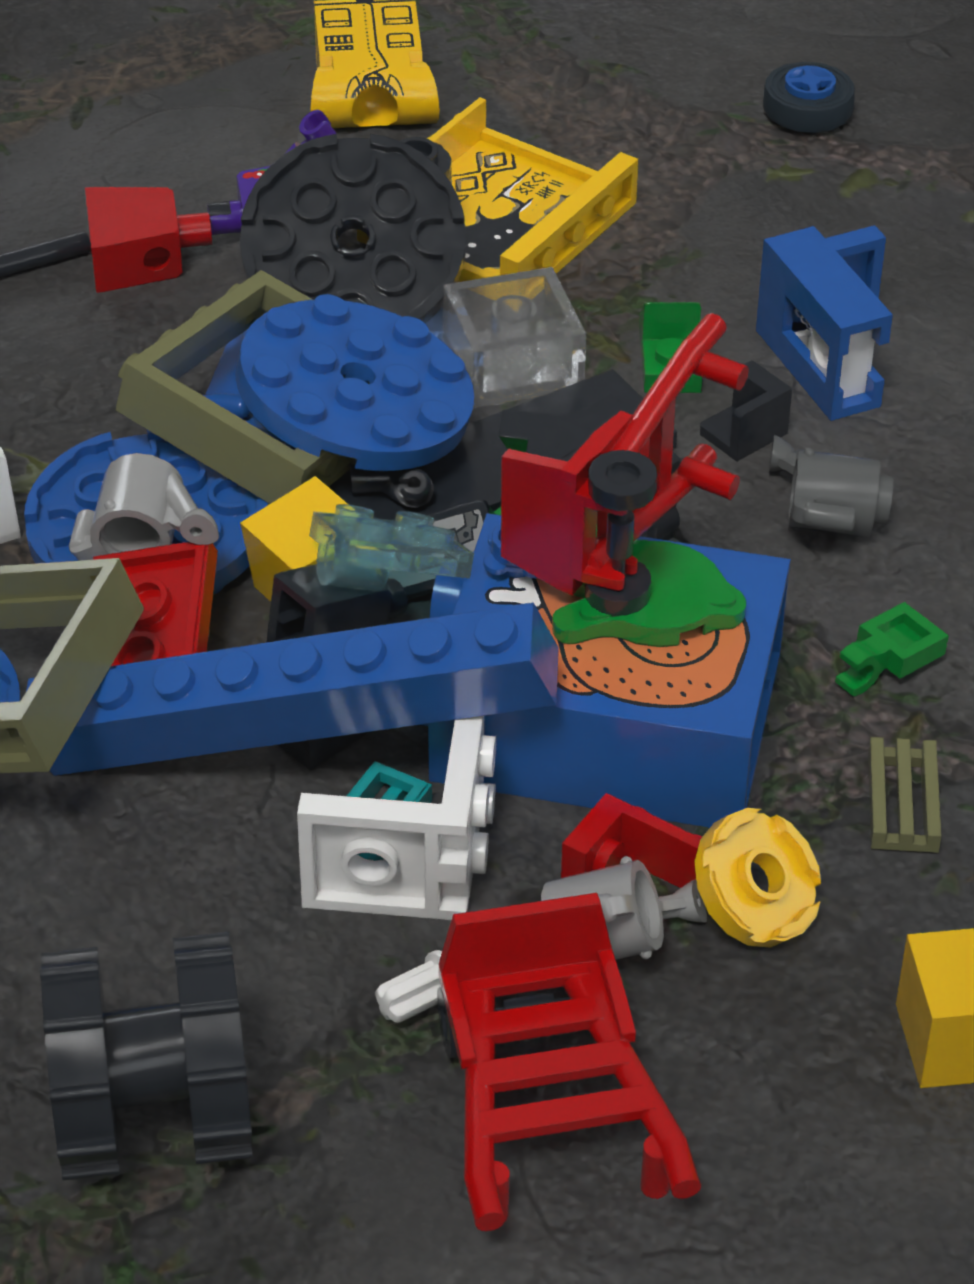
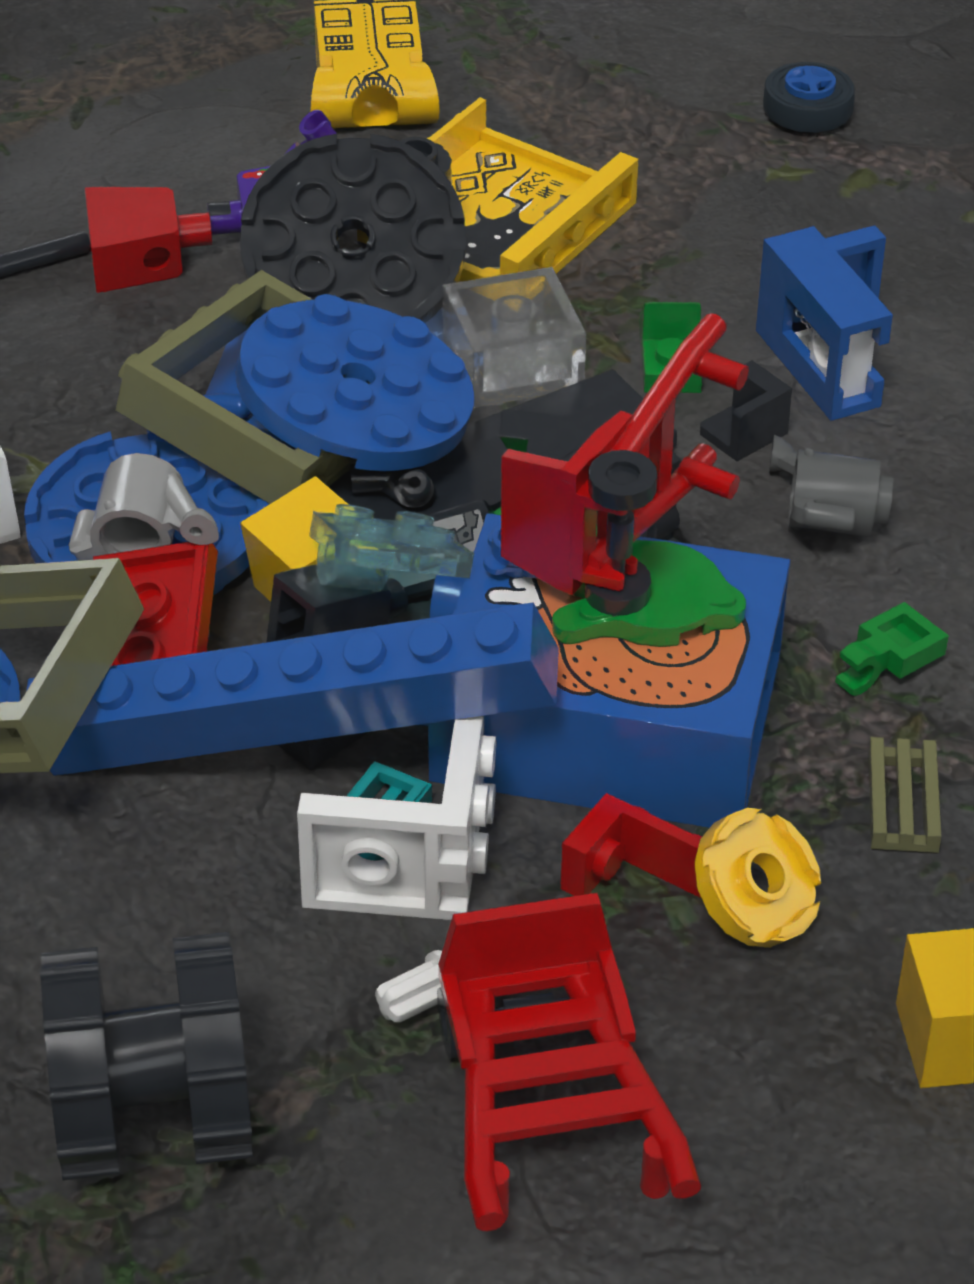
light grey piece [541,856,707,960] -> none

